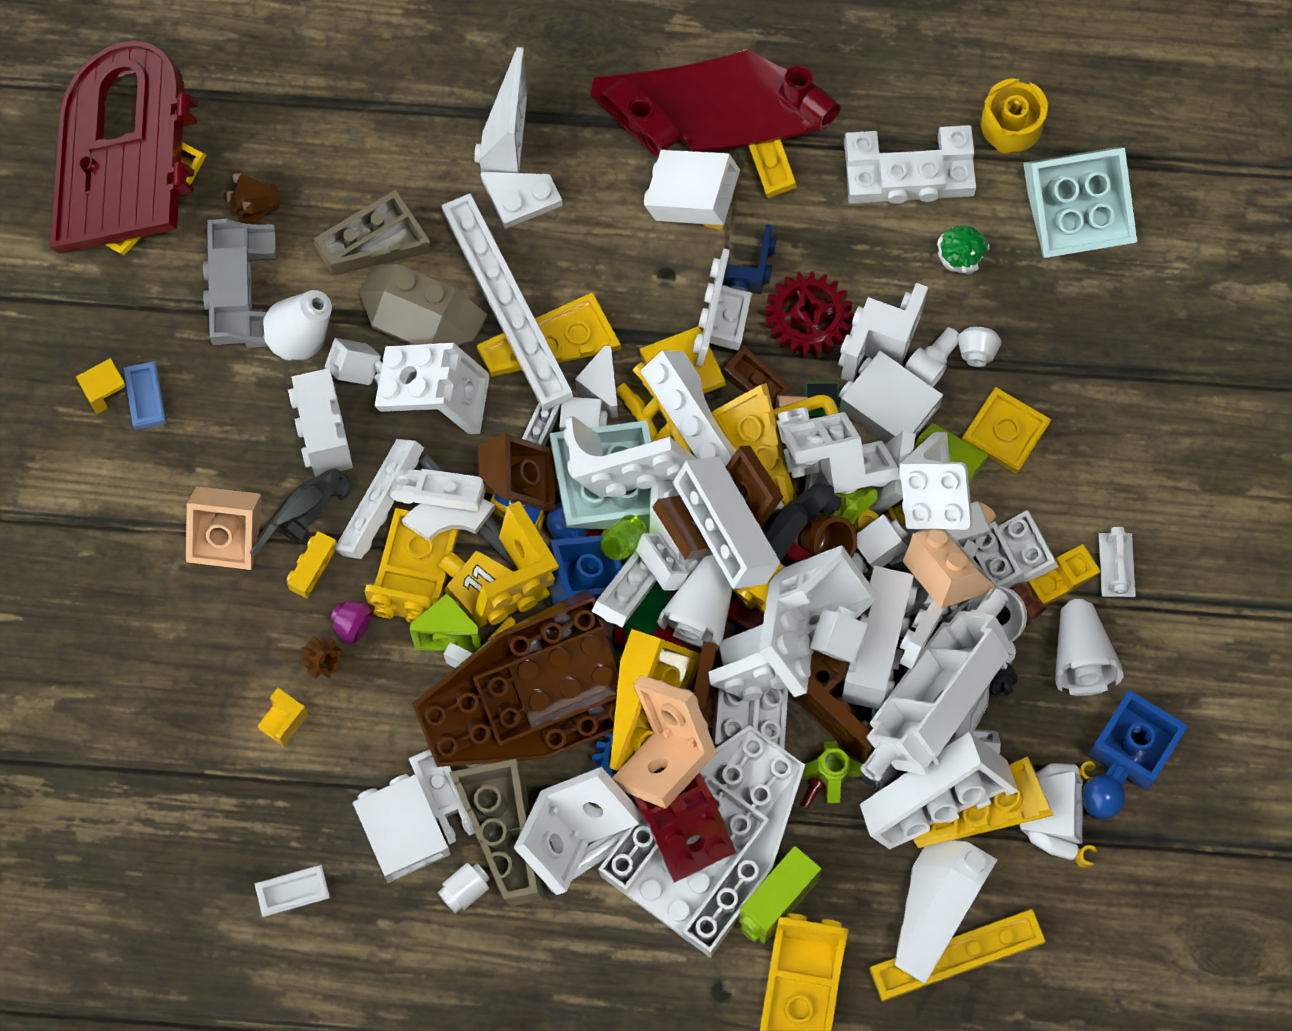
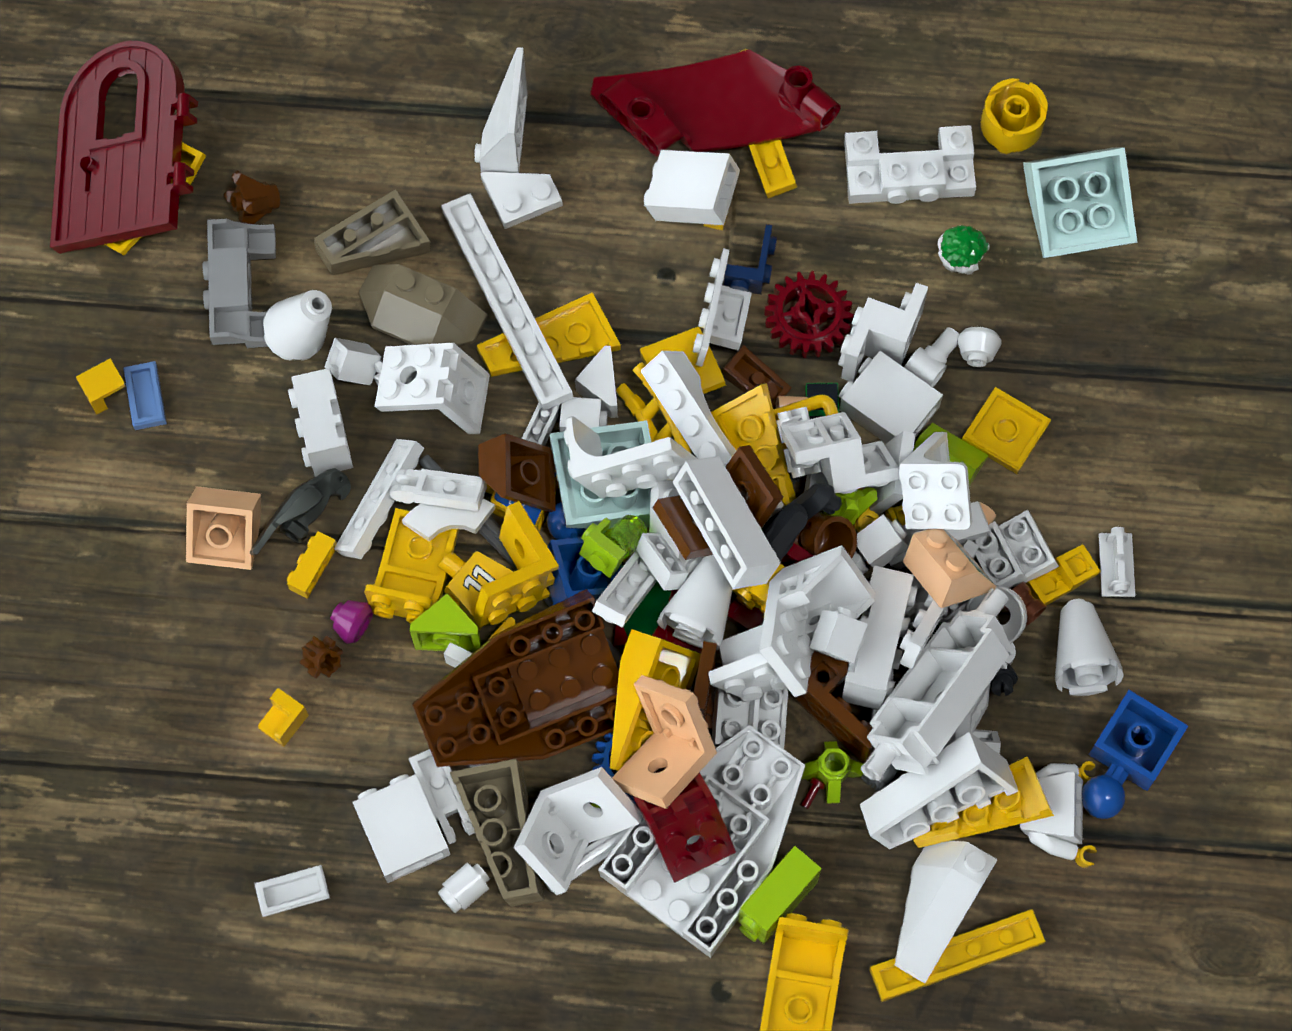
none -> lime bracket [579,517,627,578]

